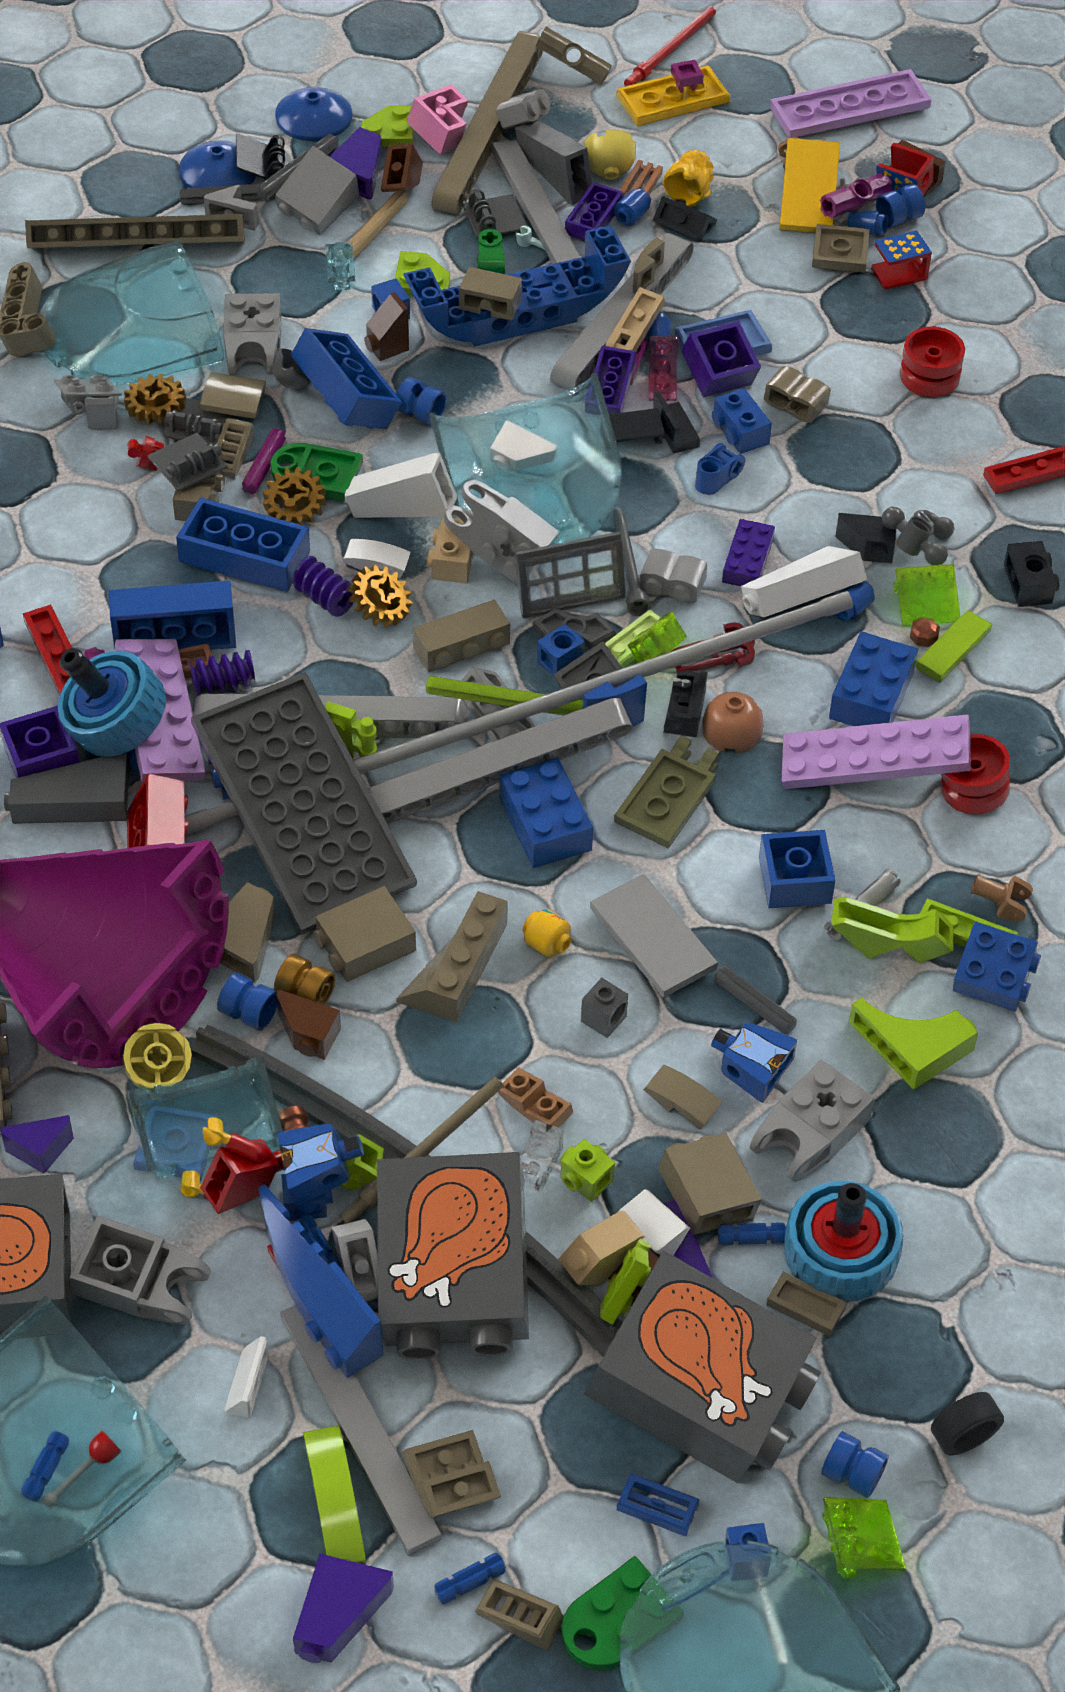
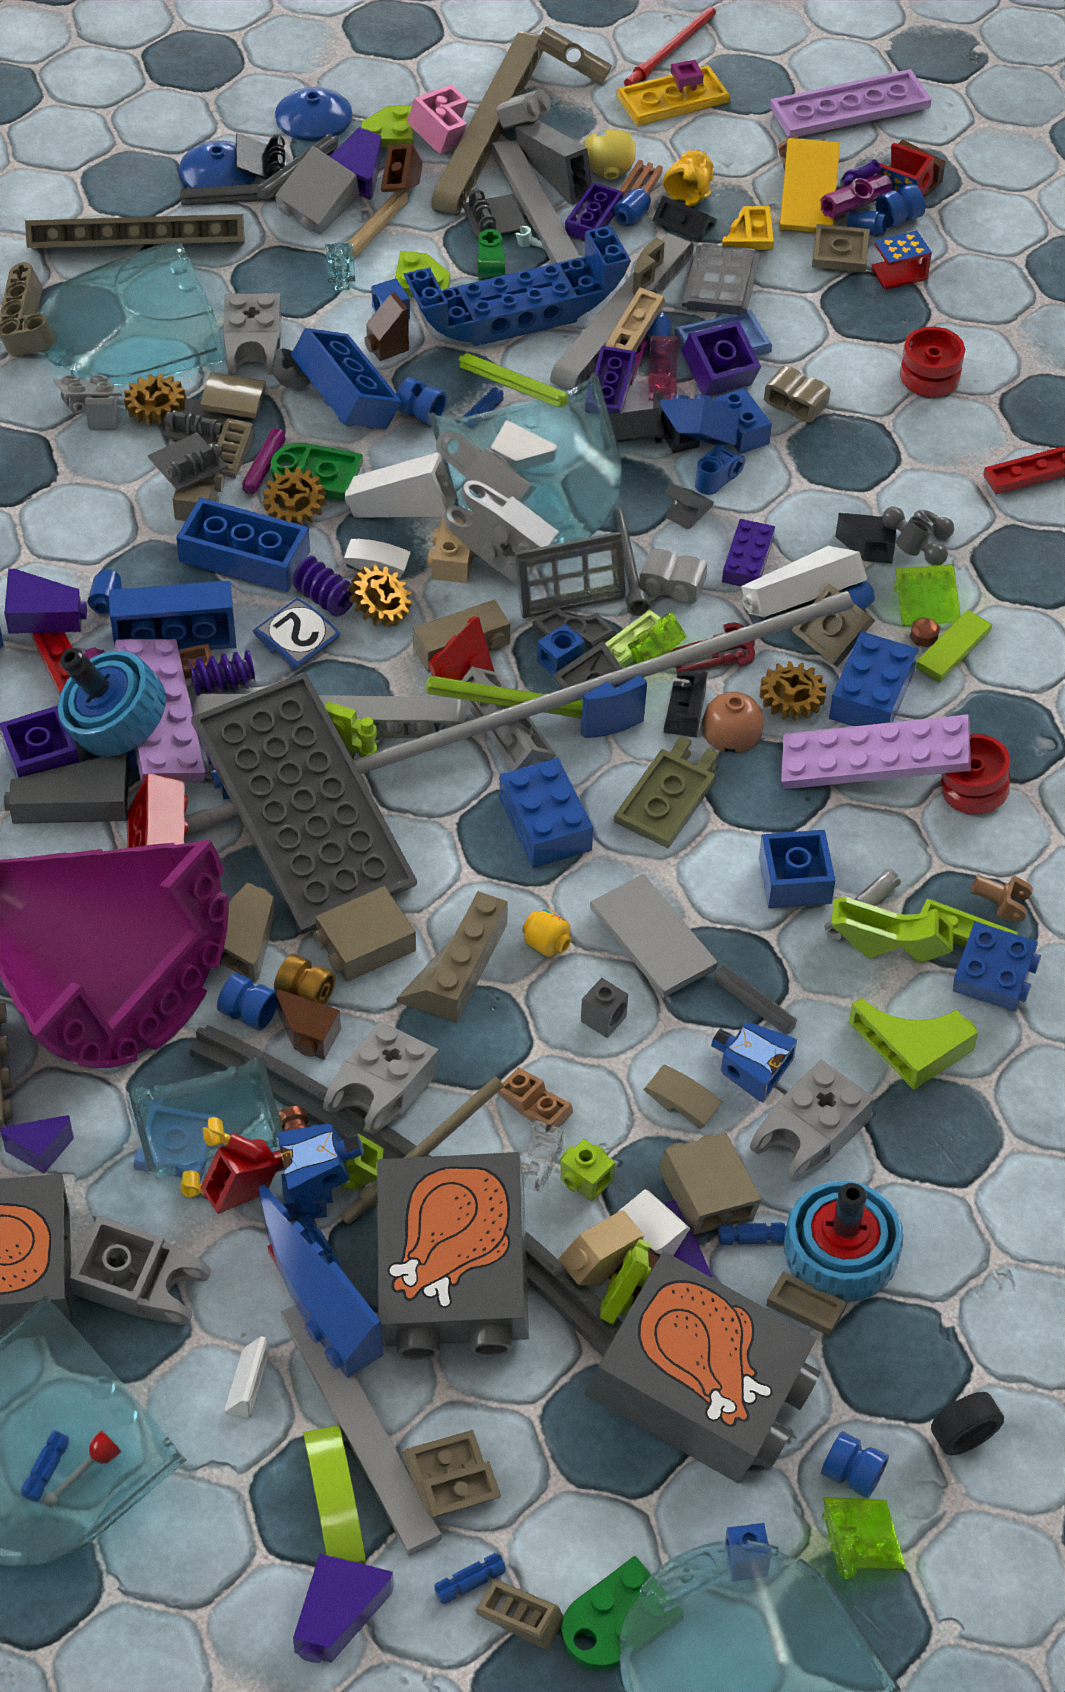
light yellow cylinder [123,1023,192,1093] -> none
red piece [127,436,164,471] -> none
light grey slope [204,185,259,231] -> none
white slope [332,1219,378,1301] -> none
light grey beam [368,698,633,824] -> none
dark tan brick [459,267,522,321] -> none
blue tile [616,1473,700,1537] -> none
black brick [1004,541,1060,607] -> none
none -> dark purple slope [4,569,87,634]
none -> blue brick [87,569,123,614]
none -> slope [253,598,341,671]
none -> light grey brick [323,1021,439,1134]
none -> red wing [428,616,495,681]
none -> light grey brick [436,431,536,504]
none -> lime axle [458,353,569,408]
none -> blue axle [462,387,504,429]
none -> blue slope [660,394,740,445]
none -> dark grey slope [665,483,714,529]
none -> clear piece [682,244,760,315]
none -> yellow wing [722,206,774,250]
none -> pearl gold gear [759,661,826,721]
none -> dark tan plate [791,584,875,667]
none -> dark purple arm [842,159,881,187]

